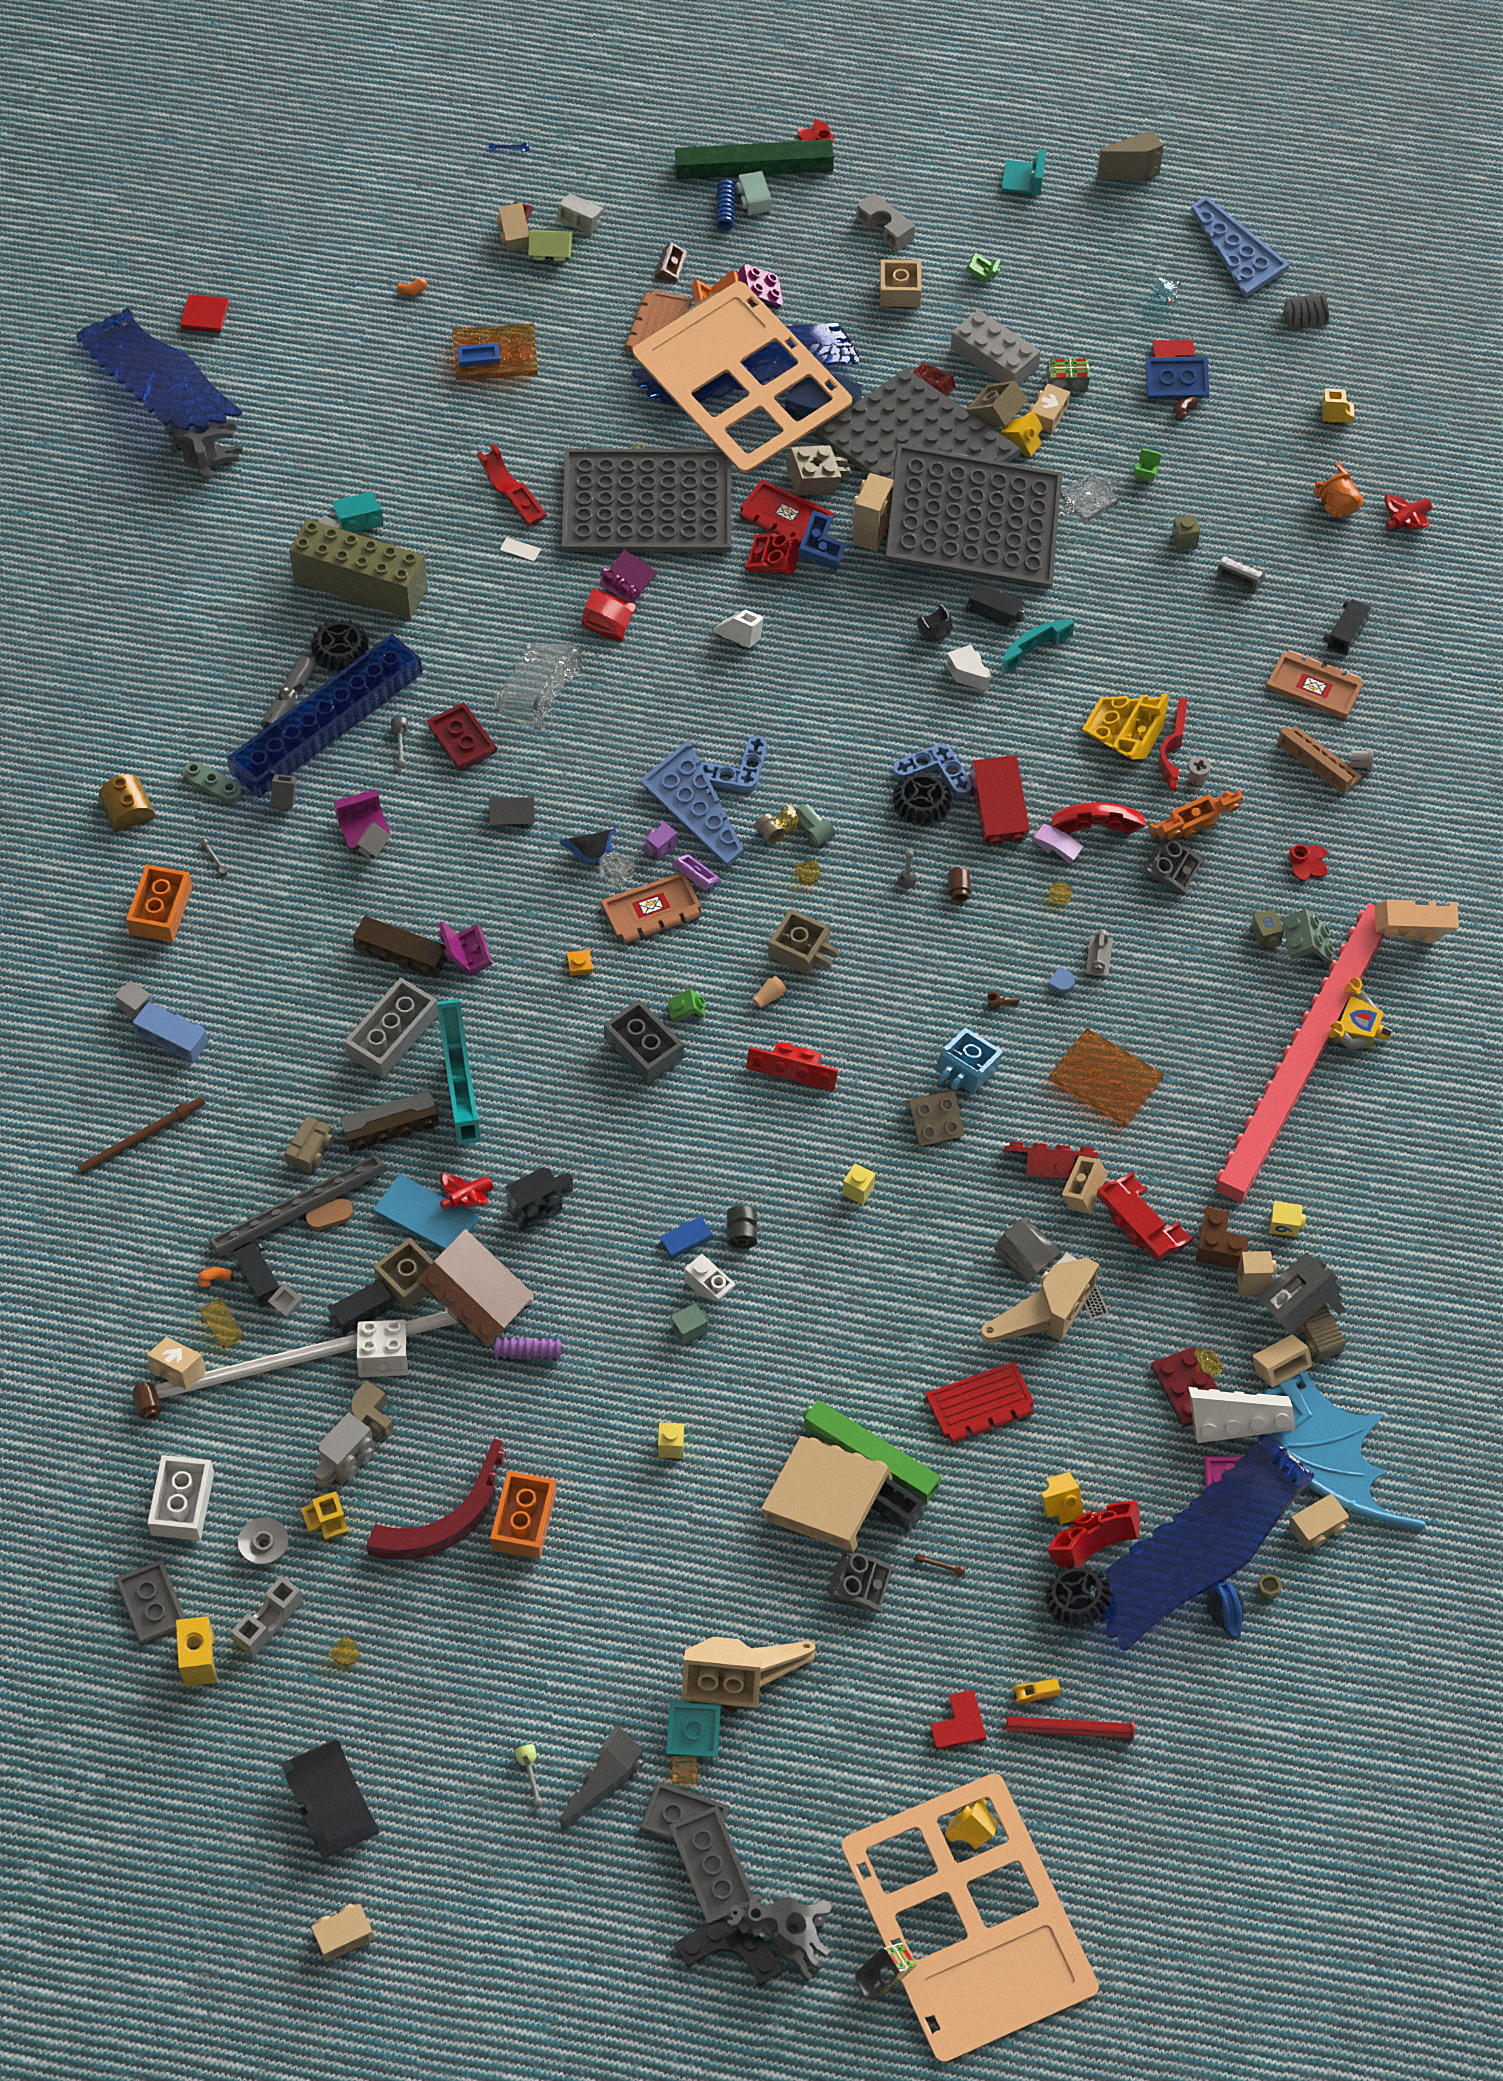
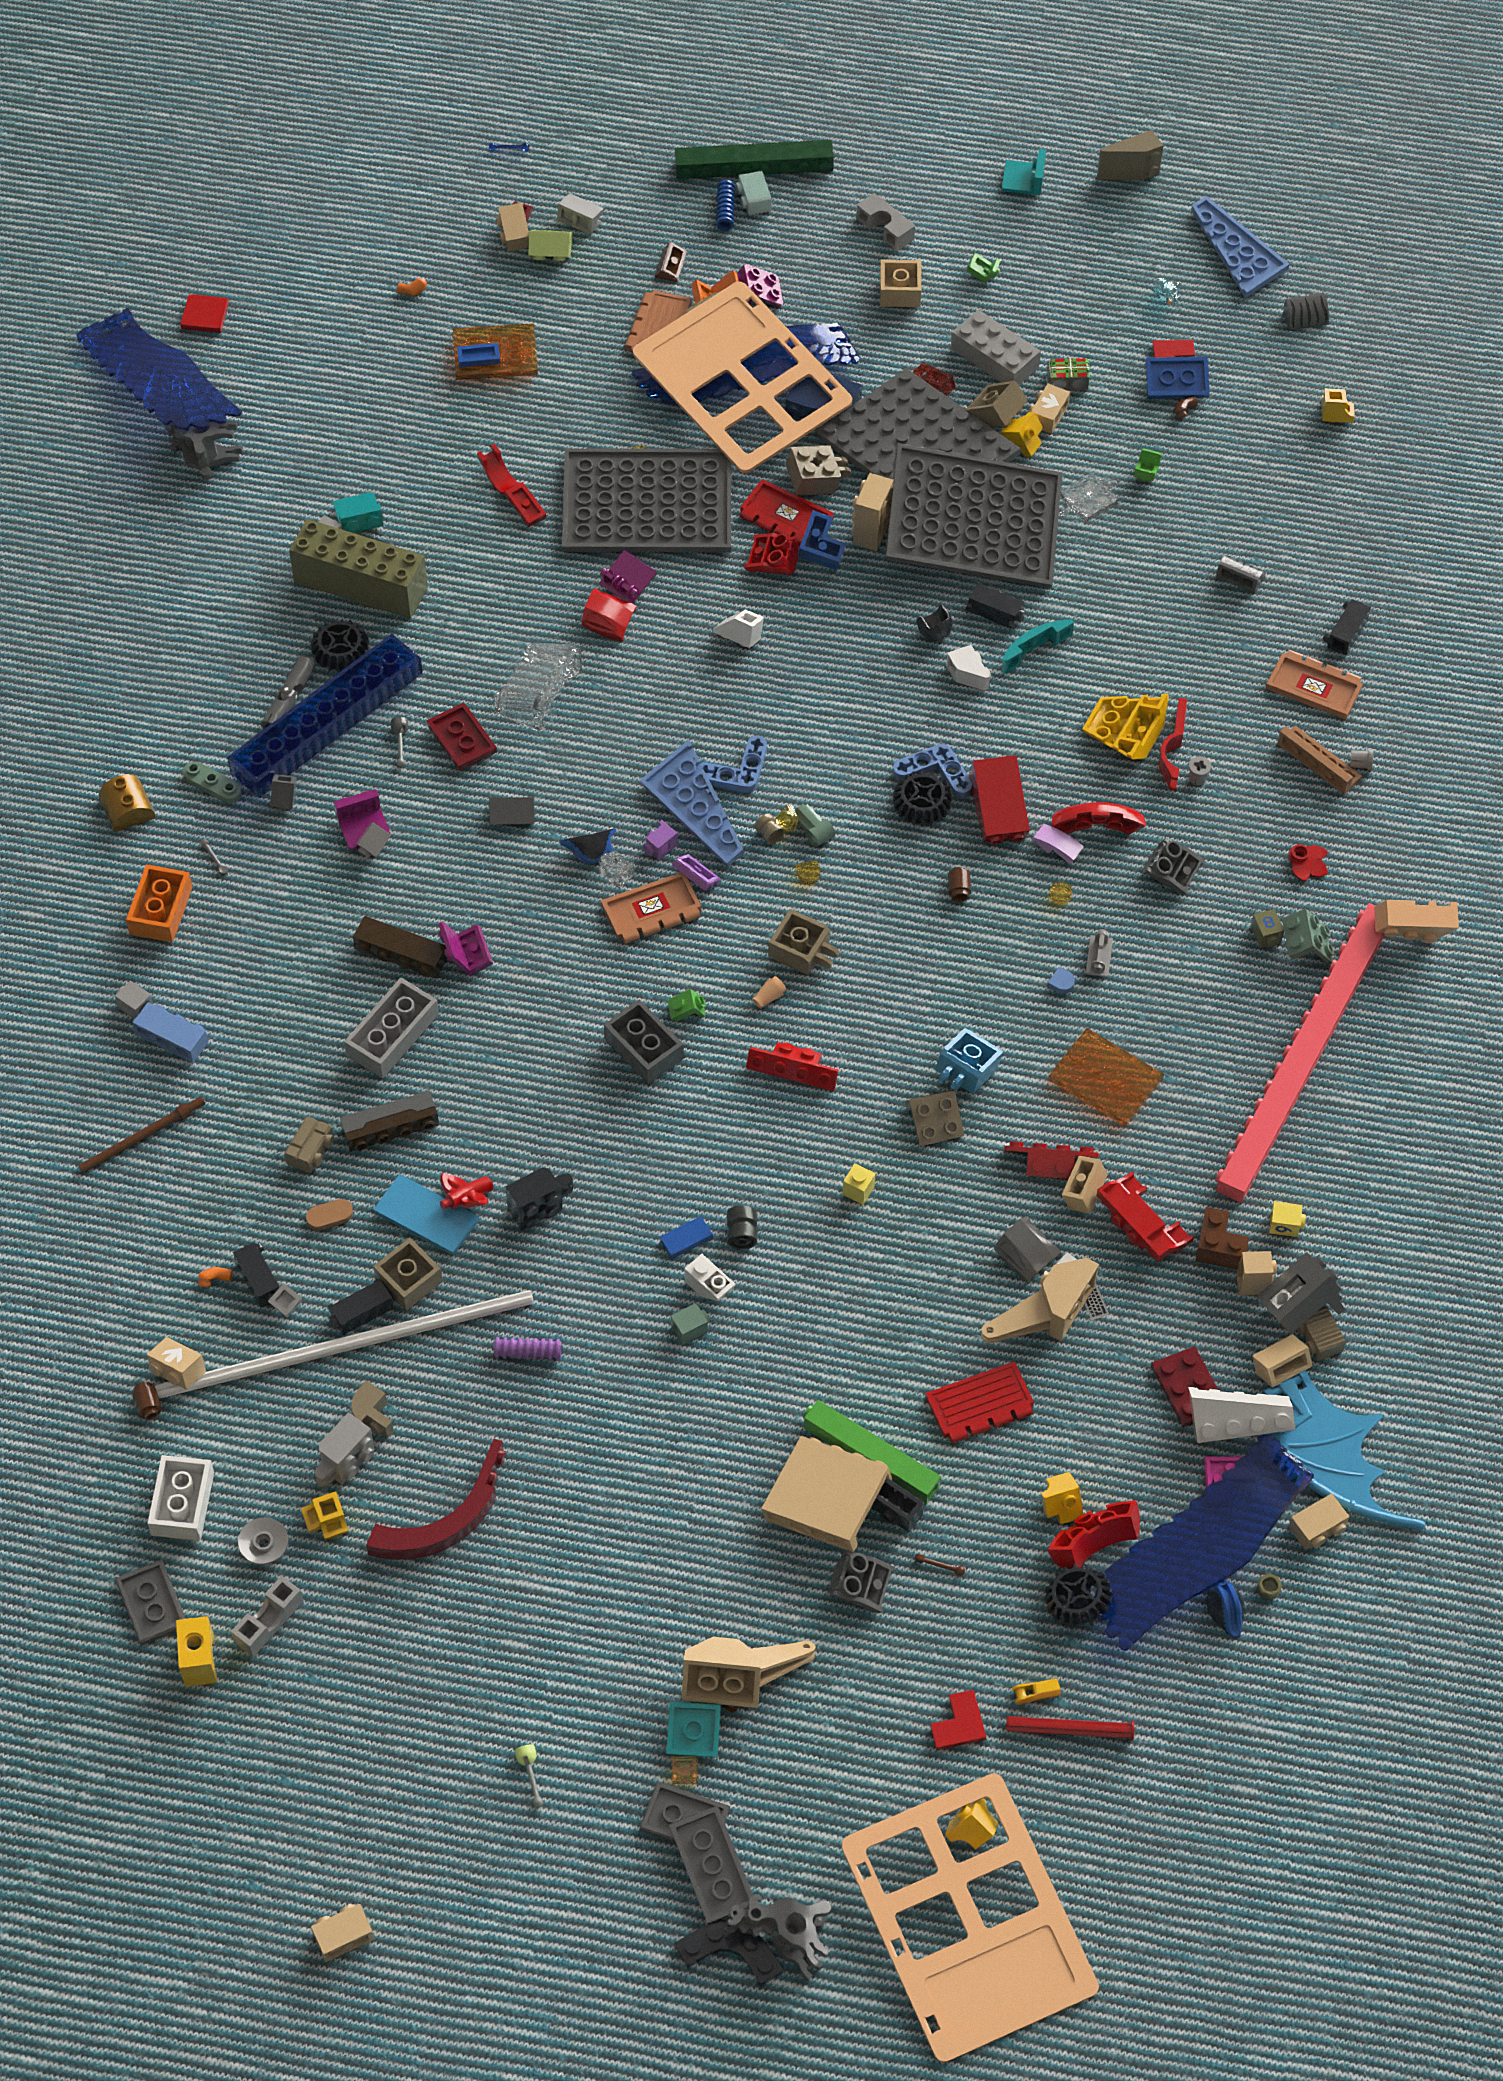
clear yellow tile [200,1298,244,1349] -> none
dark grey tile [208,1155,387,1257] -> none
black panel [280,1739,380,1859] -> none
clear yellow tile [329,1635,360,1667] -> none
white bracket [357,1320,408,1378] -> none
slope [415,1229,534,1348] -> none
teal arch [437,999,481,1145] -> none
orange brick [490,1471,557,1559] -> none
white sticker [500,538,541,561] -> none
dark grey wedge [560,1725,644,1830] -> none
light orange plate [567,950,593,976] -> none
light yellow brick [658,1423,684,1459] -> none
red plate [798,119,834,144] -> none
dark grey piece [855,1943,917,1999] -> none
dark grey hinge [898,849,916,889] -> none
reddish brown hand [987,992,1019,1010] -> none
orange bracket [1147,790,1243,841] -> none
olive brick [1172,515,1200,551] -> none
clear yellow tile [1194,1348,1223,1375] -> none
orange helmet [1313,461,1364,518] -> none
torso [1328,977,1393,1050] -> none
red plant [1384,494,1432,530] -> none

